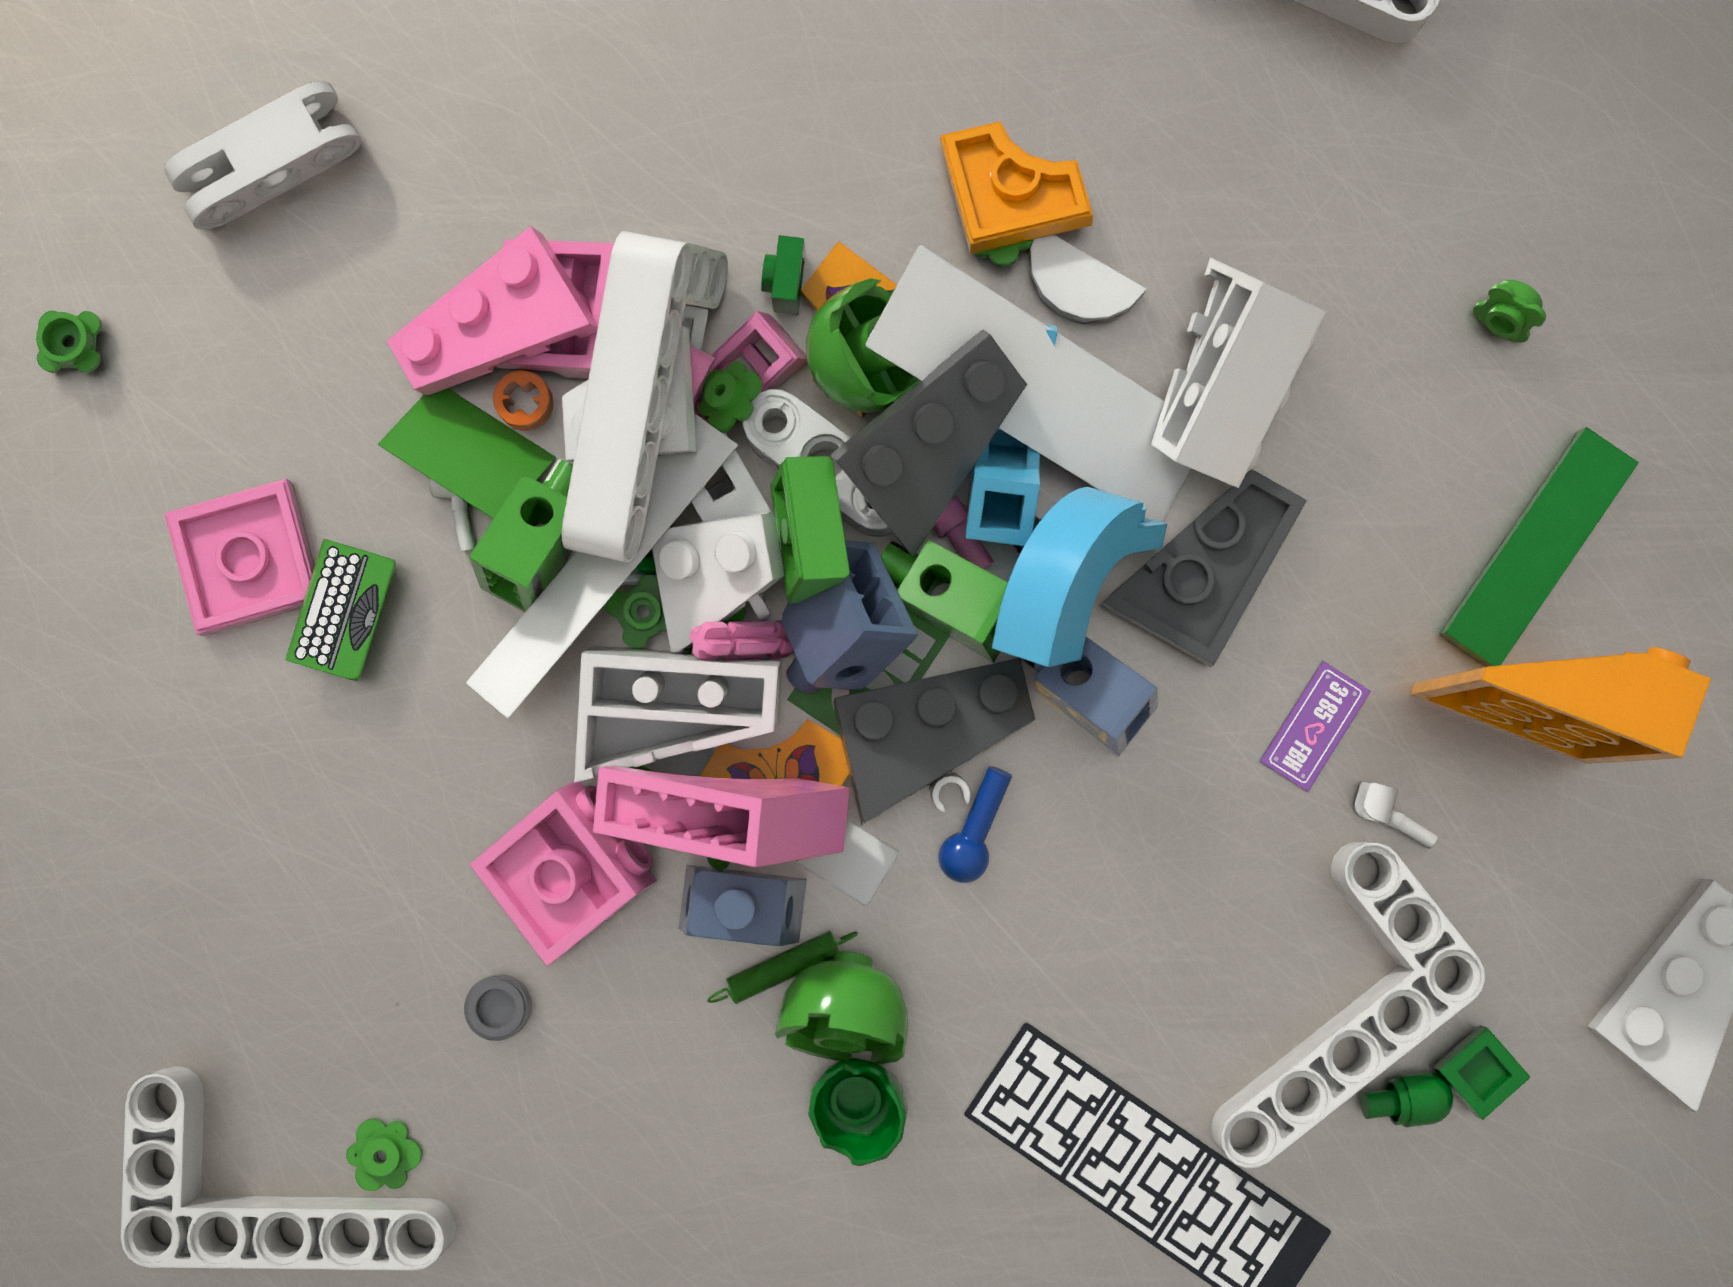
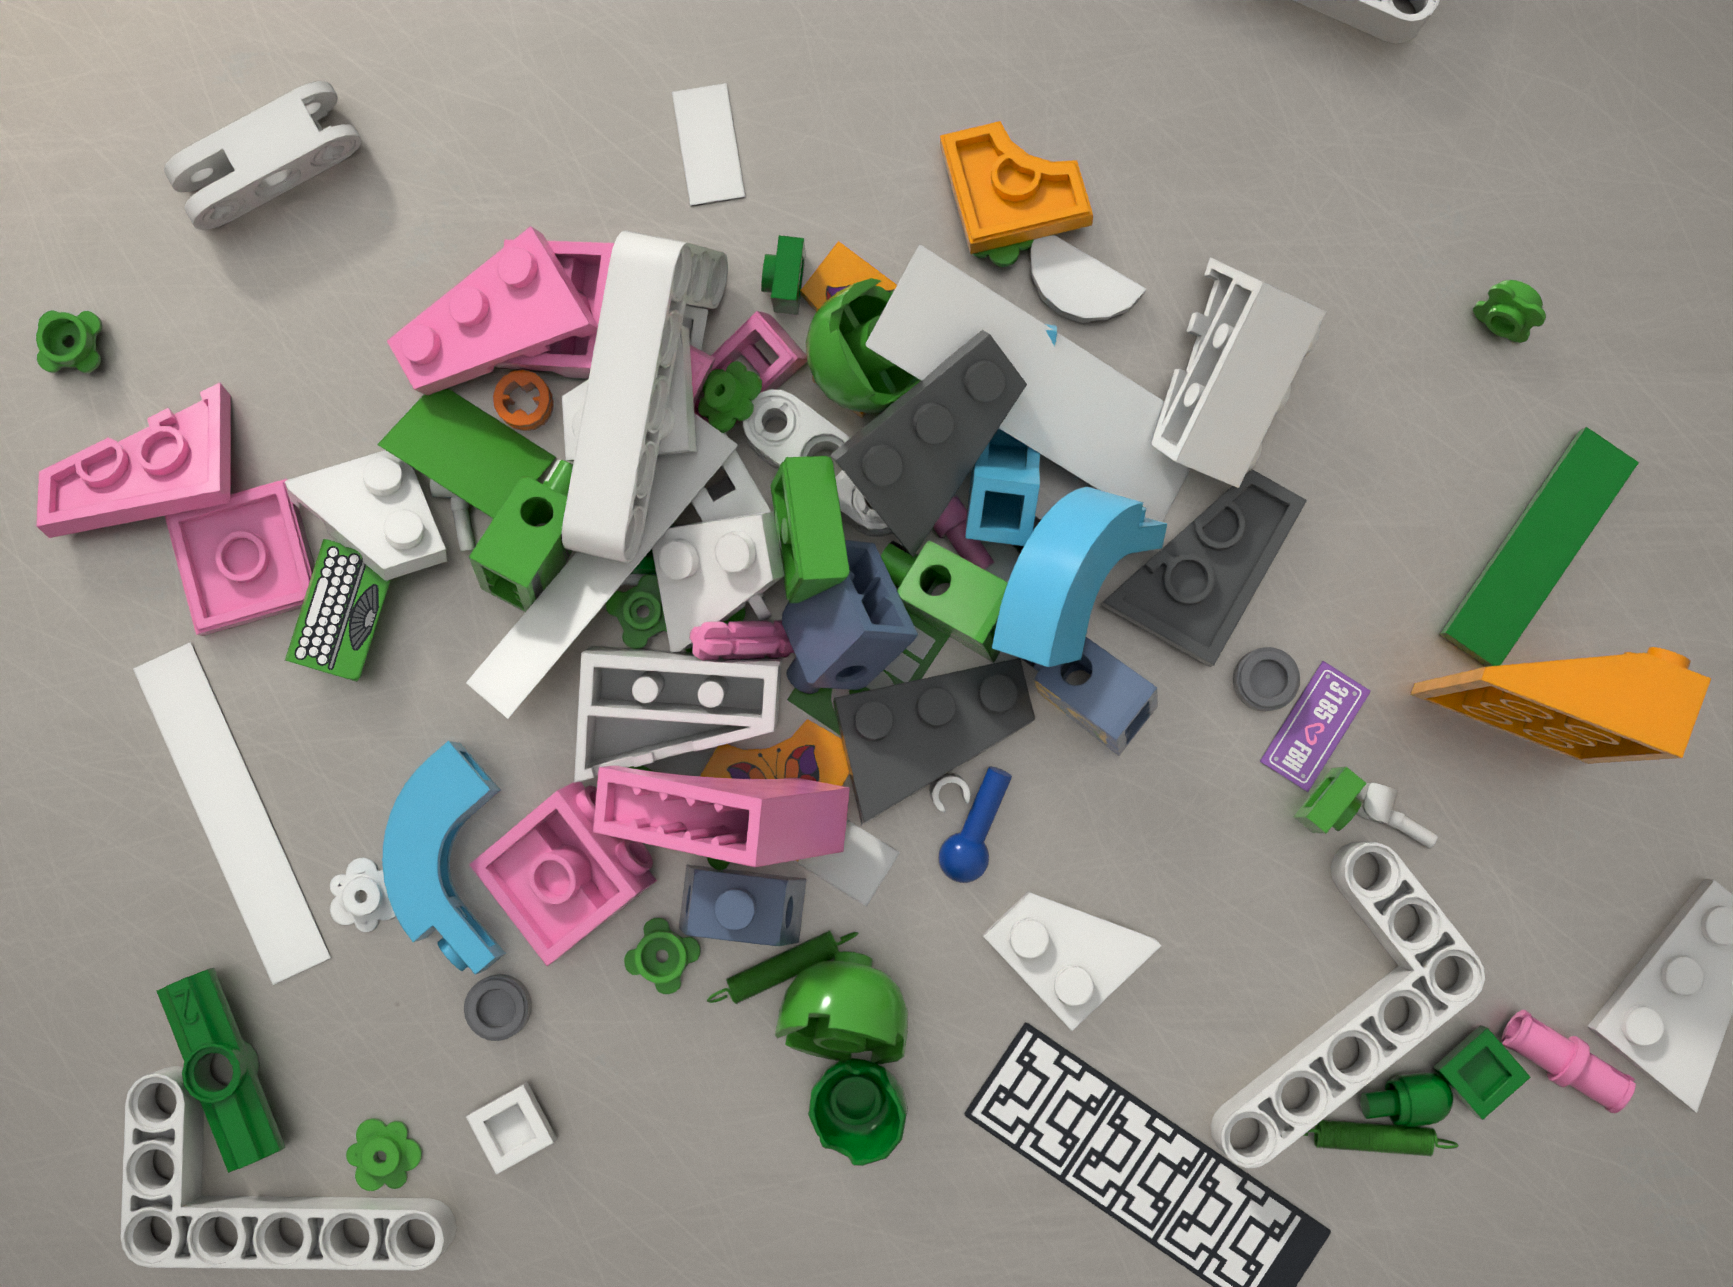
none -> bright pink wing [36,383,231,538]
none -> white sticker [133,642,331,985]
none -> green piece [156,968,286,1173]
none -> white wing [285,450,447,581]
none -> white plant [330,858,396,932]
none -> medium azure arch [382,741,506,975]
none -> white plate [466,1082,557,1175]
none -> bright green plate [624,918,701,994]
none -> white sticker [672,83,745,206]
none -> white wing [982,892,1161,1031]
none -> flat silver tile [1233,647,1300,711]
none -> bright green plate [1293,767,1367,834]
none -> bright green piece [1303,1120,1459,1157]
none -> bright pink pin [1501,1010,1636,1114]

